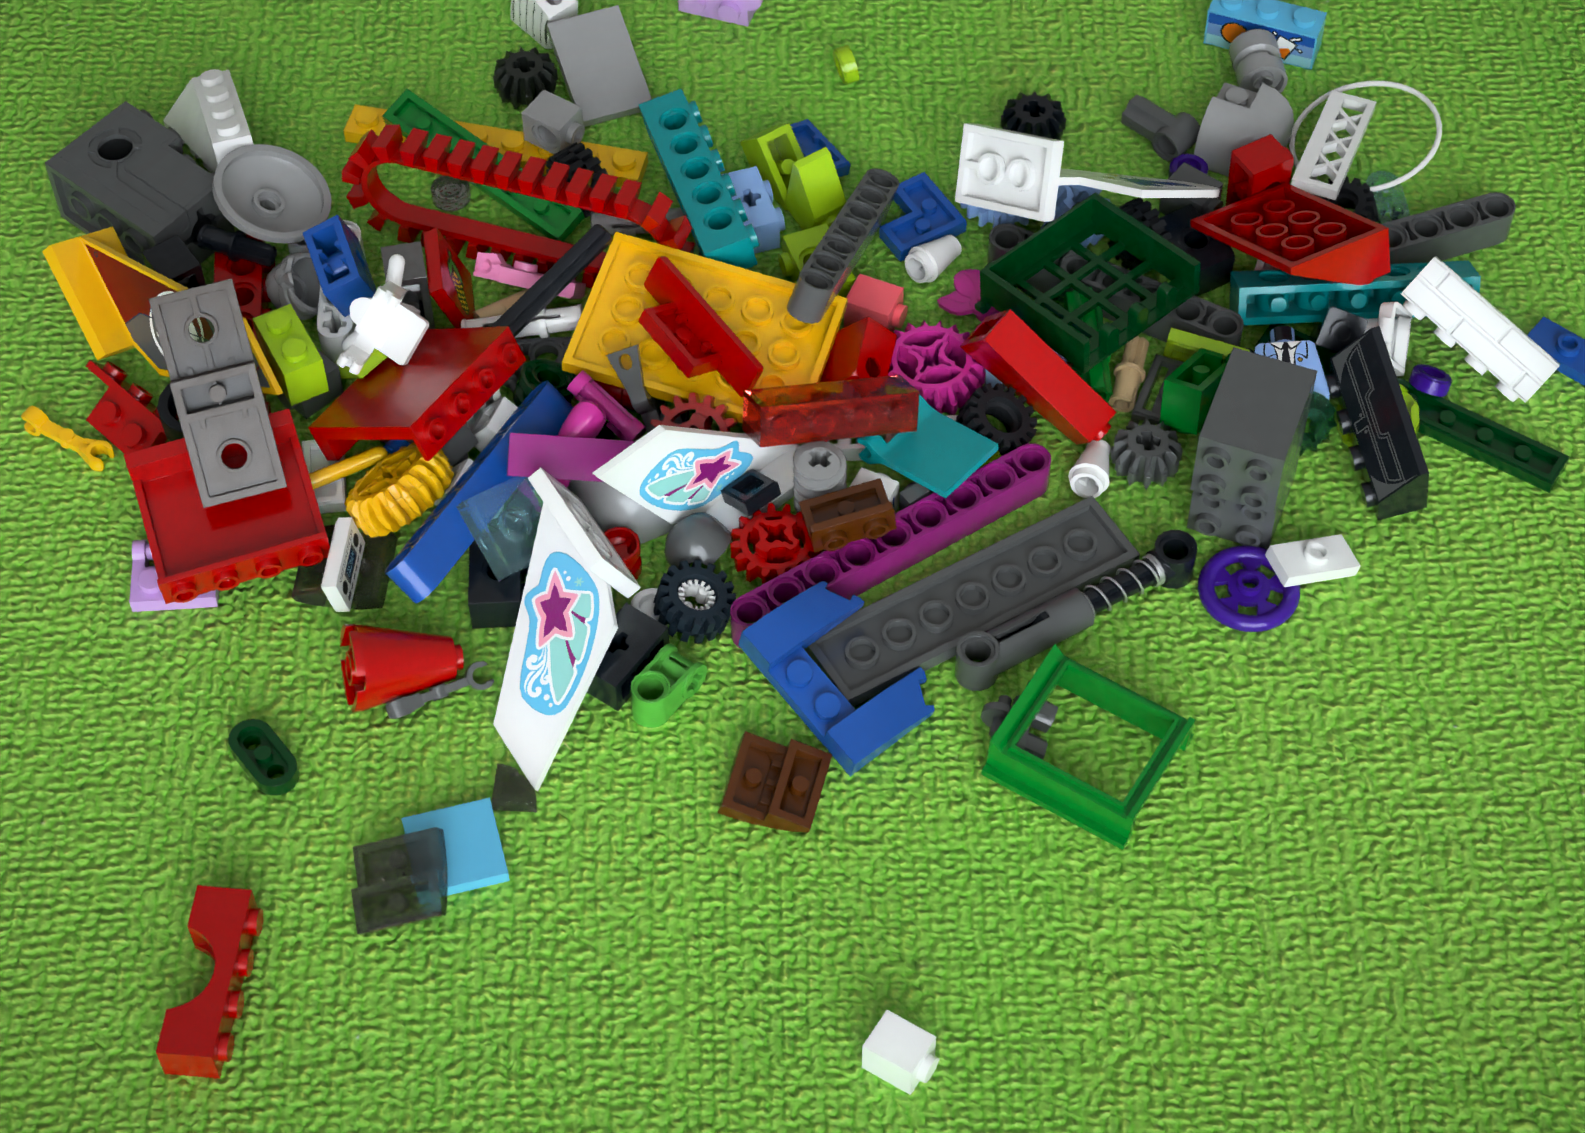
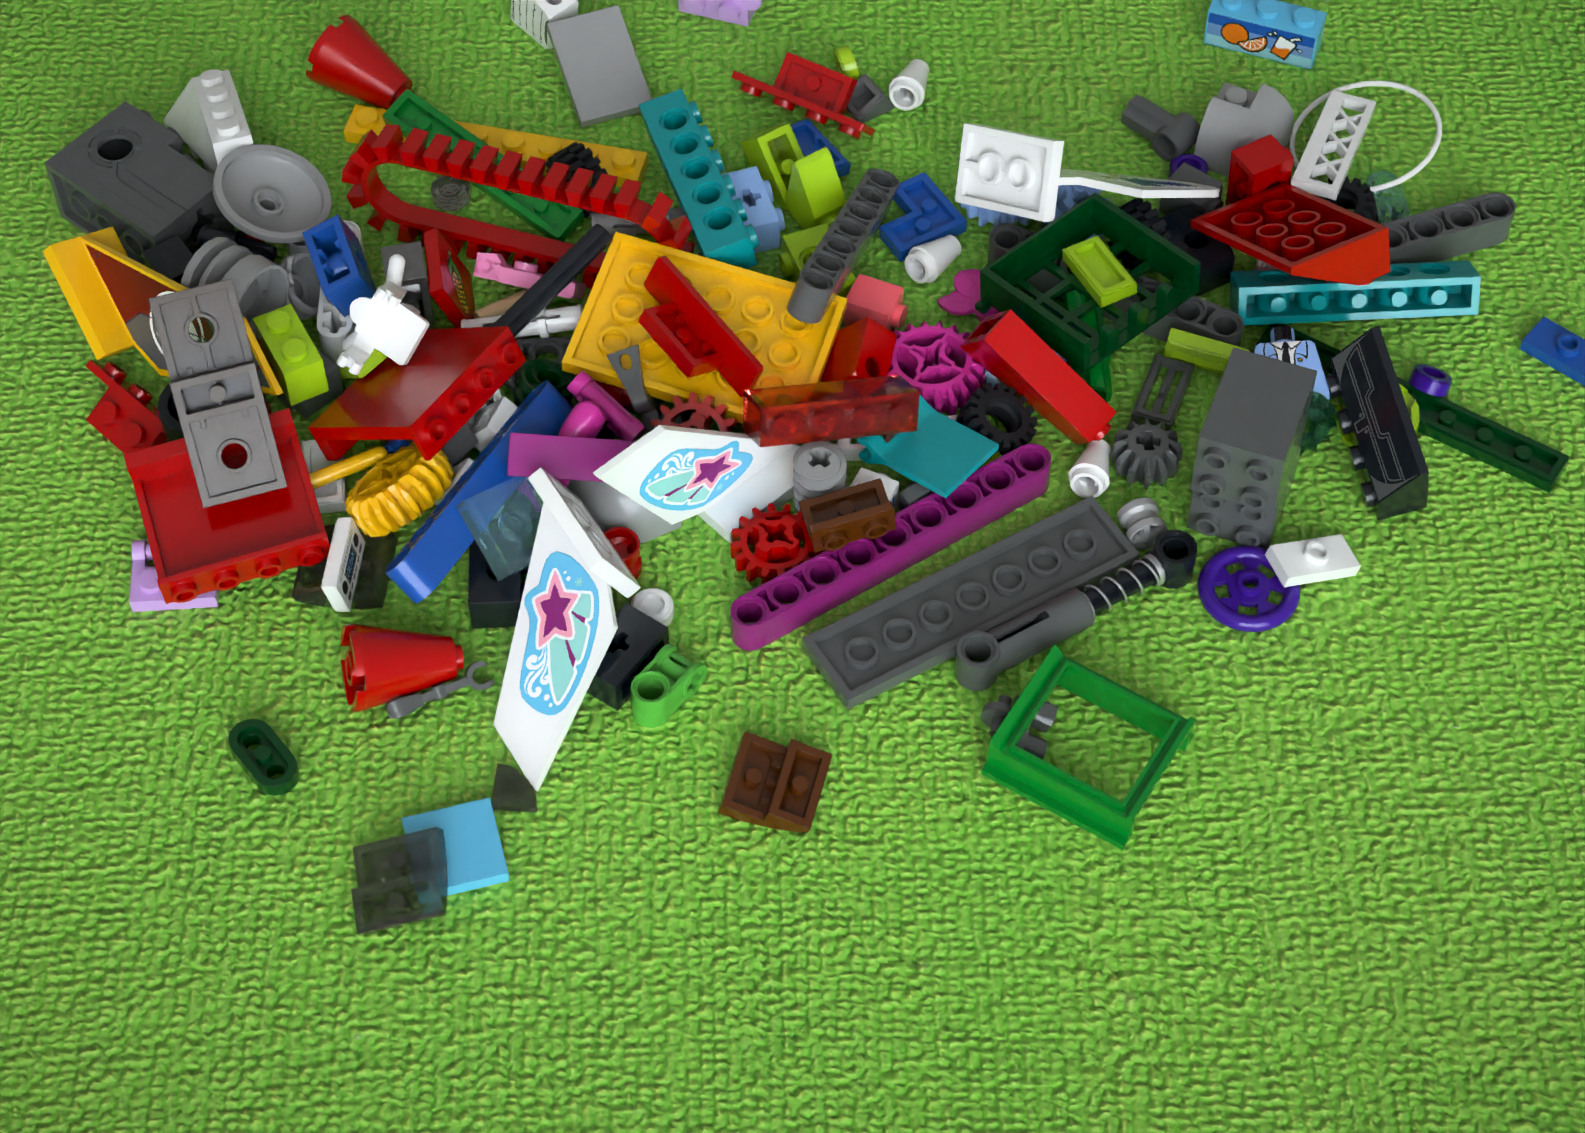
yellow piece [21,406,115,472] -> none
red arch [156,885,263,1079] -> none
pearl dark grey gear [493,47,558,109] -> none
light grey brick [521,90,585,154] -> none
black bush [653,560,736,643] -> none
dark grey hair [664,512,731,568] -> none
black tile [721,469,781,516] -> none
blue wedge [738,581,935,776] -> none
white brick [862,1010,939,1095] -> none
black gear [1000,90,1066,140] -> none
tan axle [1109,336,1149,412] -> none
green hinge [1159,348,1231,435] -> none
light grey wheel [1229,29,1288,93] -> none
black bracket [1310,306,1368,352] -> none
white piece [1364,302,1413,376] -> none
white brick [1401,256,1560,403] -> none
none -> light grey wheel [180,237,289,339]
none -> red cone [306,15,414,110]
none -> red bracket [731,52,875,139]
none -> dark grey slope [846,73,895,123]
none -> white cone [888,59,929,111]
none -> lime tile [1062,235,1137,308]
none -> light grey wheel [1117,498,1168,550]

